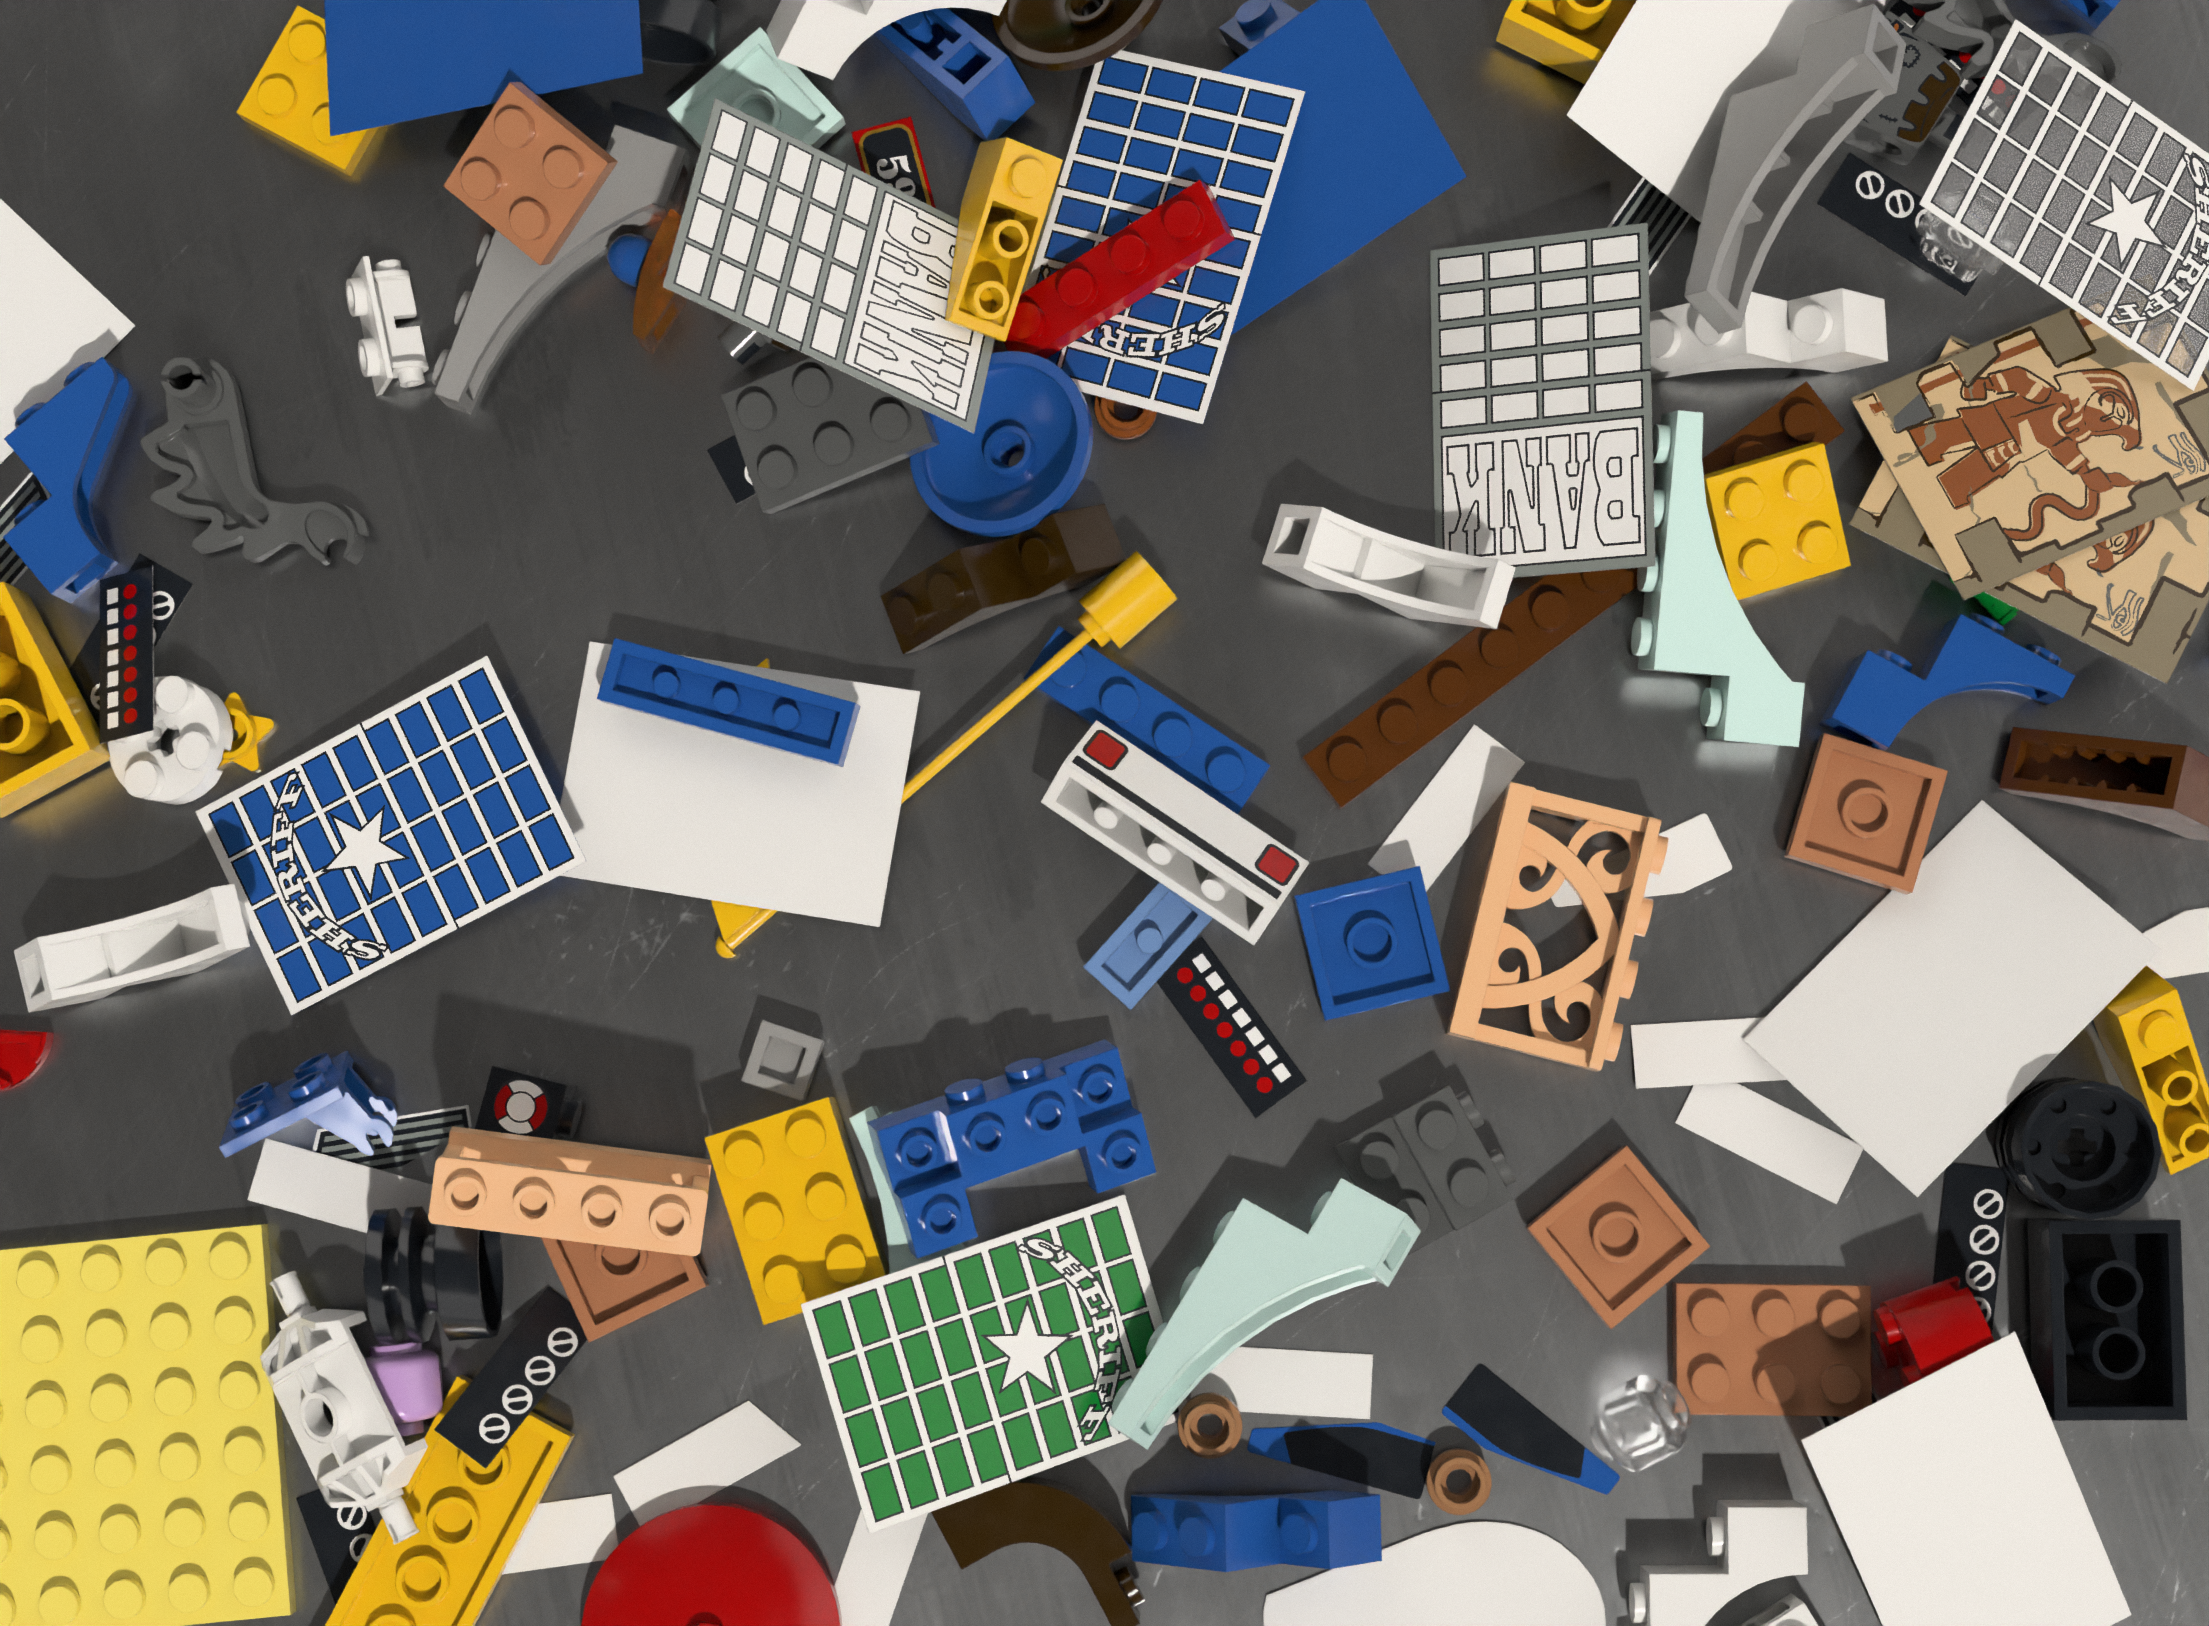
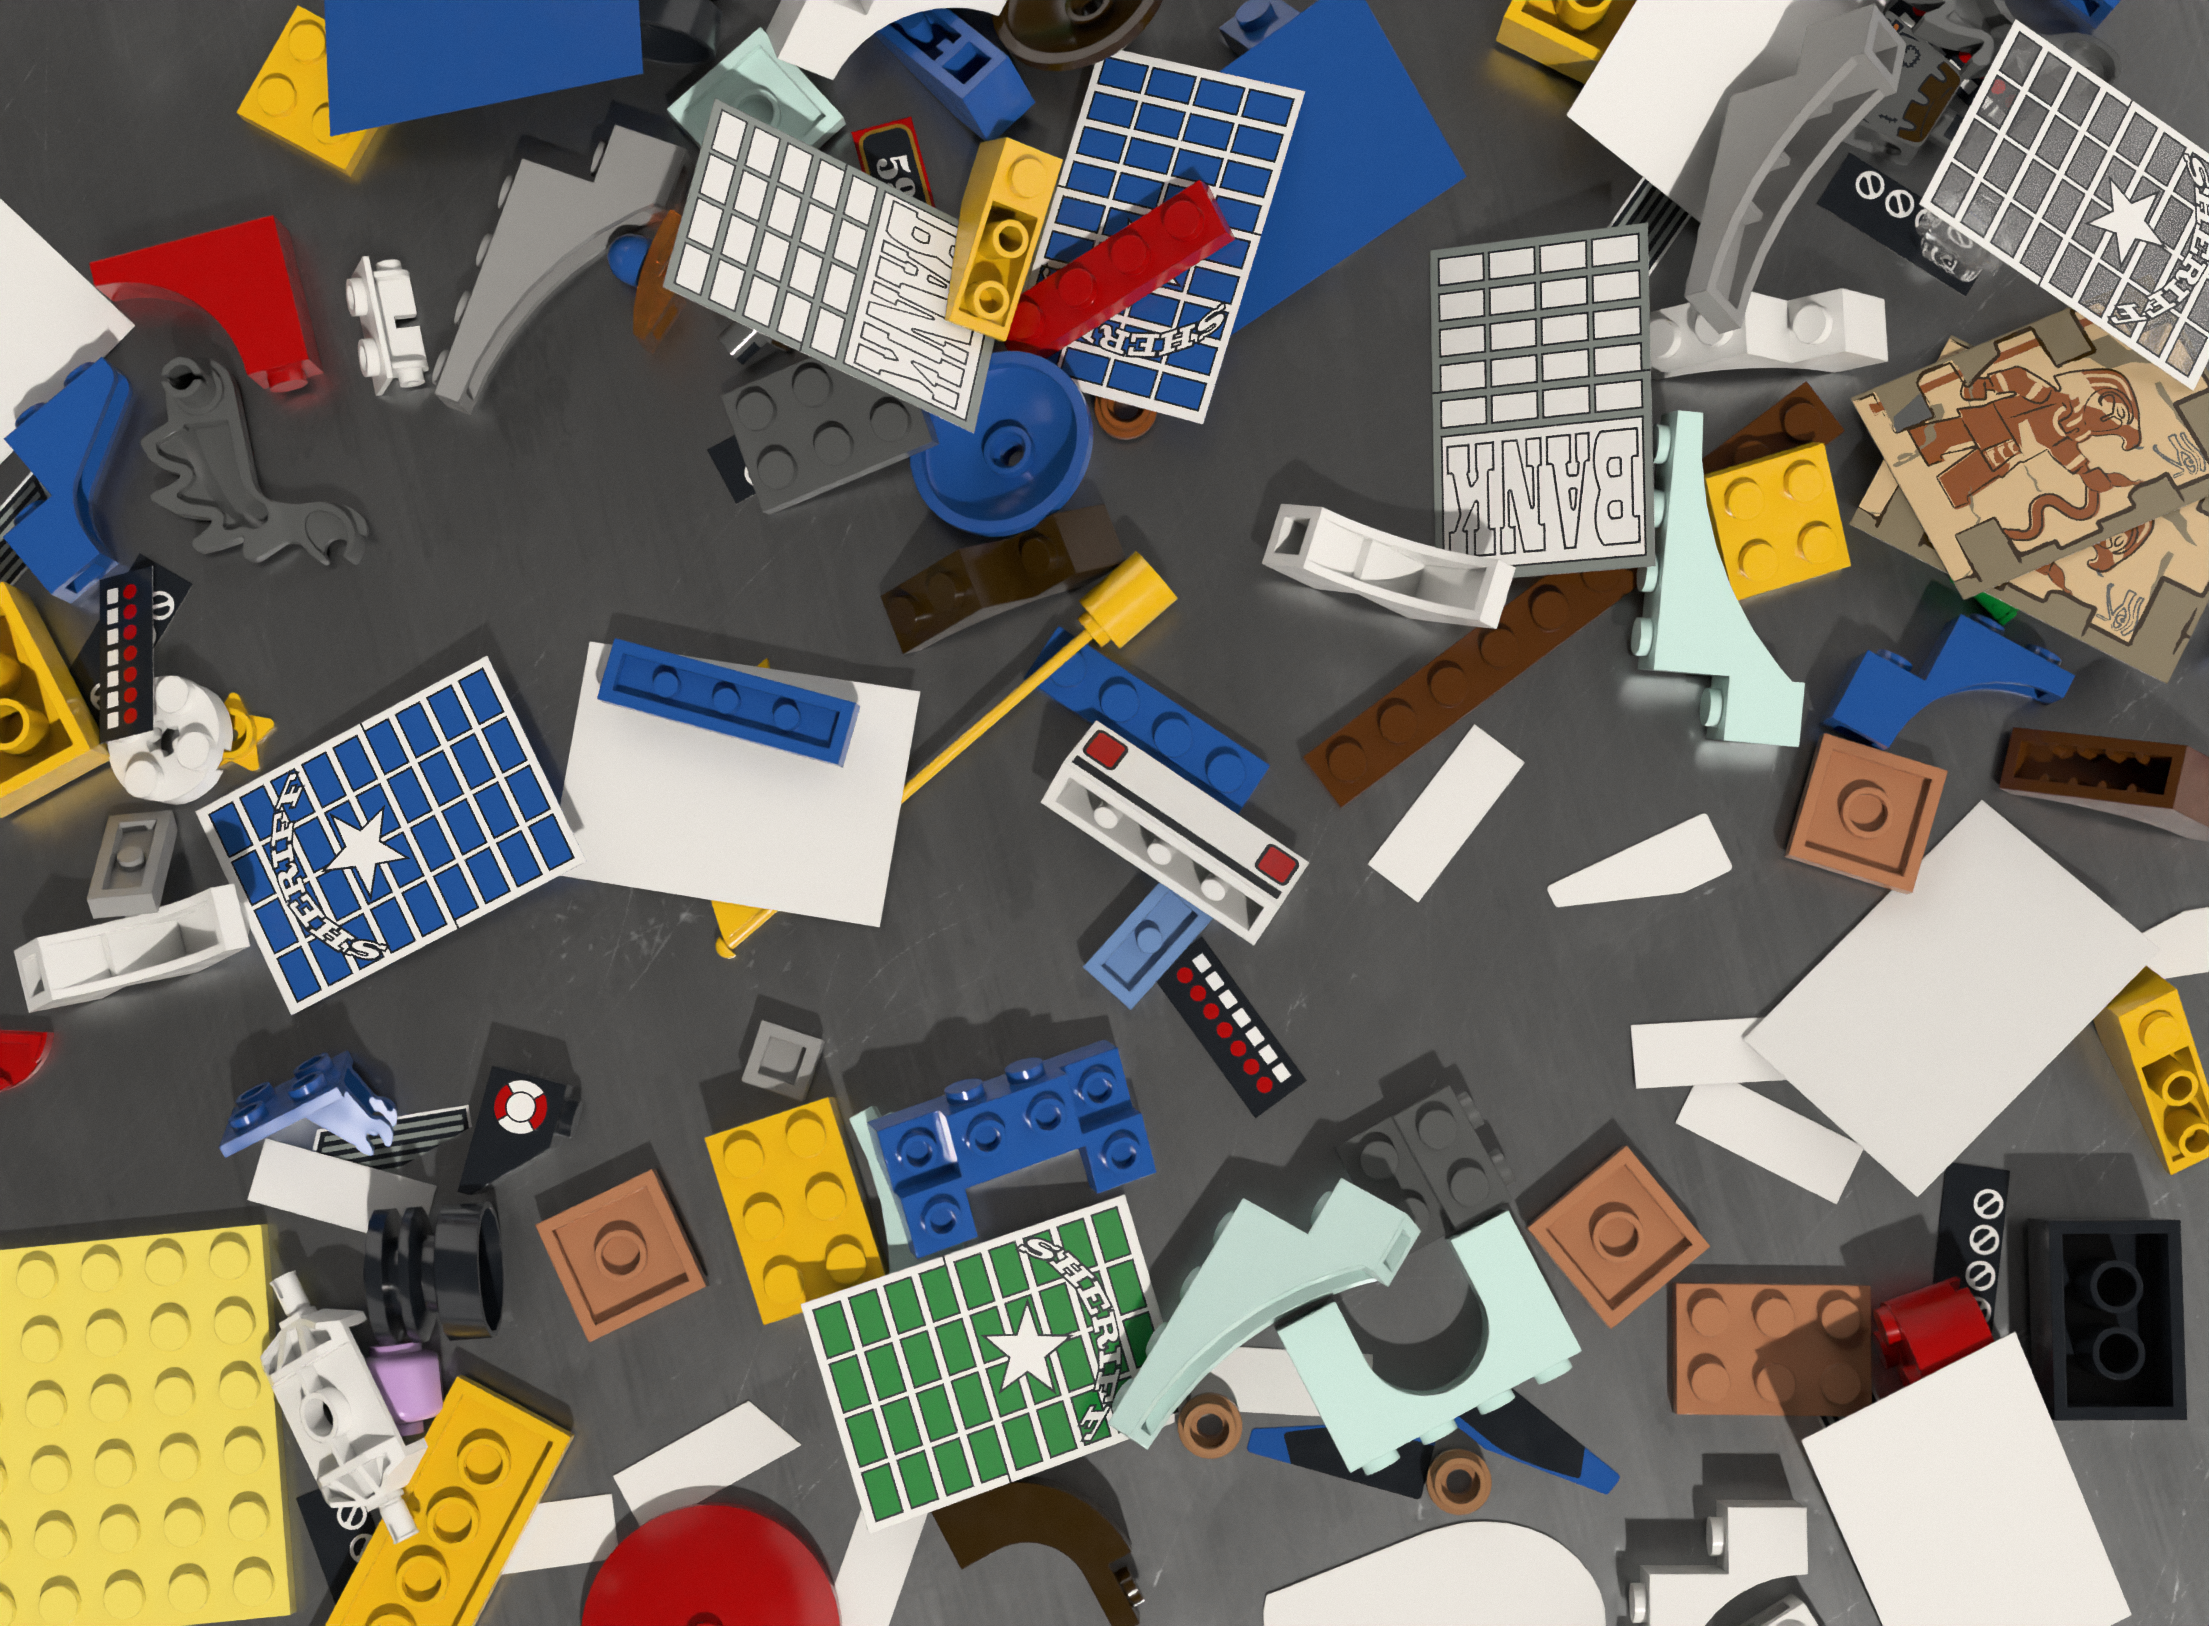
light nougat fence [428,1126,712,1256] -> none
black sticker [434,1287,587,1469] -> none
nougat plate [443,82,618,266] -> none
blue arch [1131,1490,1382,1572] -> none
blue plate [1294,866,1450,1021] -> none
light nougat fence [1446,782,1669,1072] -> none
clear head [1590,1374,1692,1472] -> none
black wheel [1995,1077,2161,1220] -> none
none -> light grey plate [87,810,178,919]
none -> red arch [89,215,324,392]
none -> light aqua arch [1274,1209,1582,1475]

